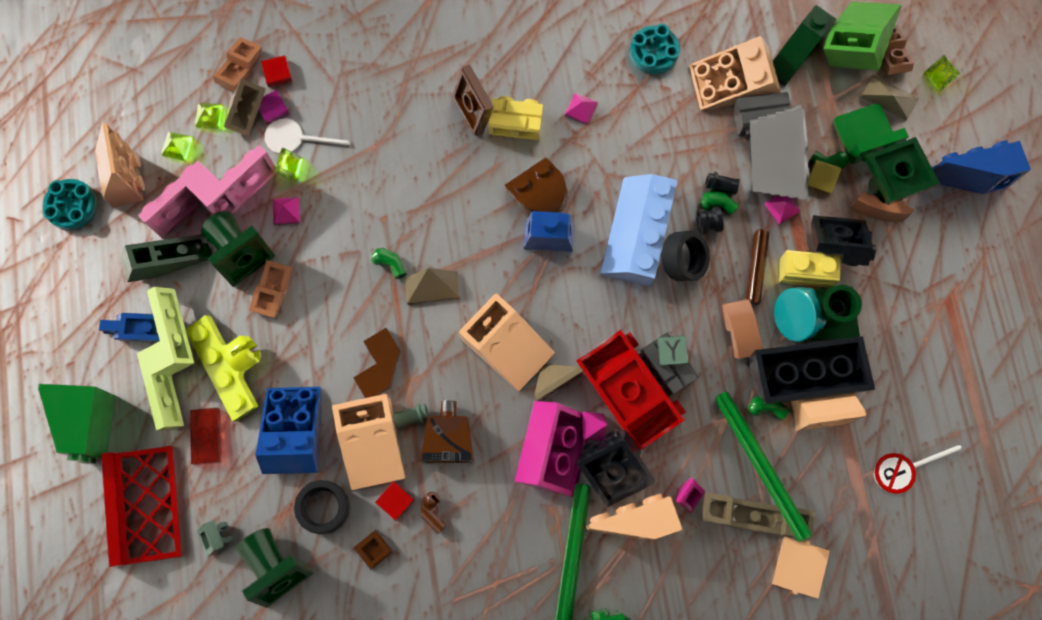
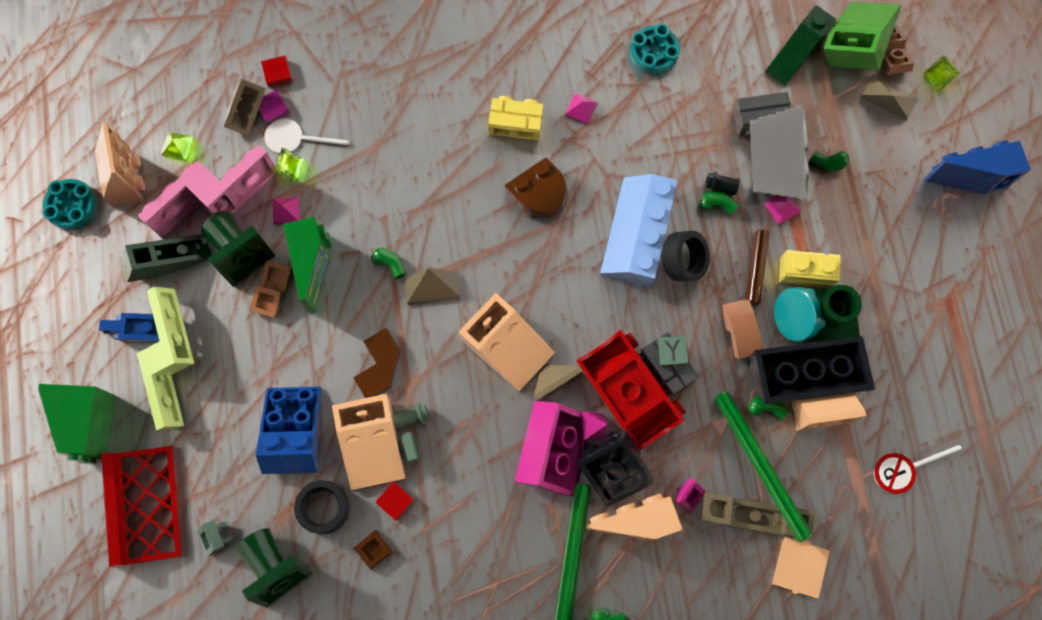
neon yellow plate [185,315,261,421] -> none
clear red plate [190,408,221,465] -> none
clear neon green slope [195,103,224,129] -> none
nougat slope [213,37,262,92] -> none
torso [420,400,474,463] -> none
reddish brown arm [420,491,447,534] -> none
reddish brown tile [452,65,494,136] -> none
blue torso [524,211,574,252] -> none
light nougat slope [689,36,781,111] -> none
black wheel [696,206,724,235] -> none
light yellow tile [808,160,841,193] -> none
black plate [811,215,876,266] -> none
green bracket [833,104,909,165] -> none
nougat slope [850,191,914,222] -> none
dark green plant [865,137,940,205] -> none
none -> green slope [283,216,332,313]
none -> sand green tile [400,432,420,464]

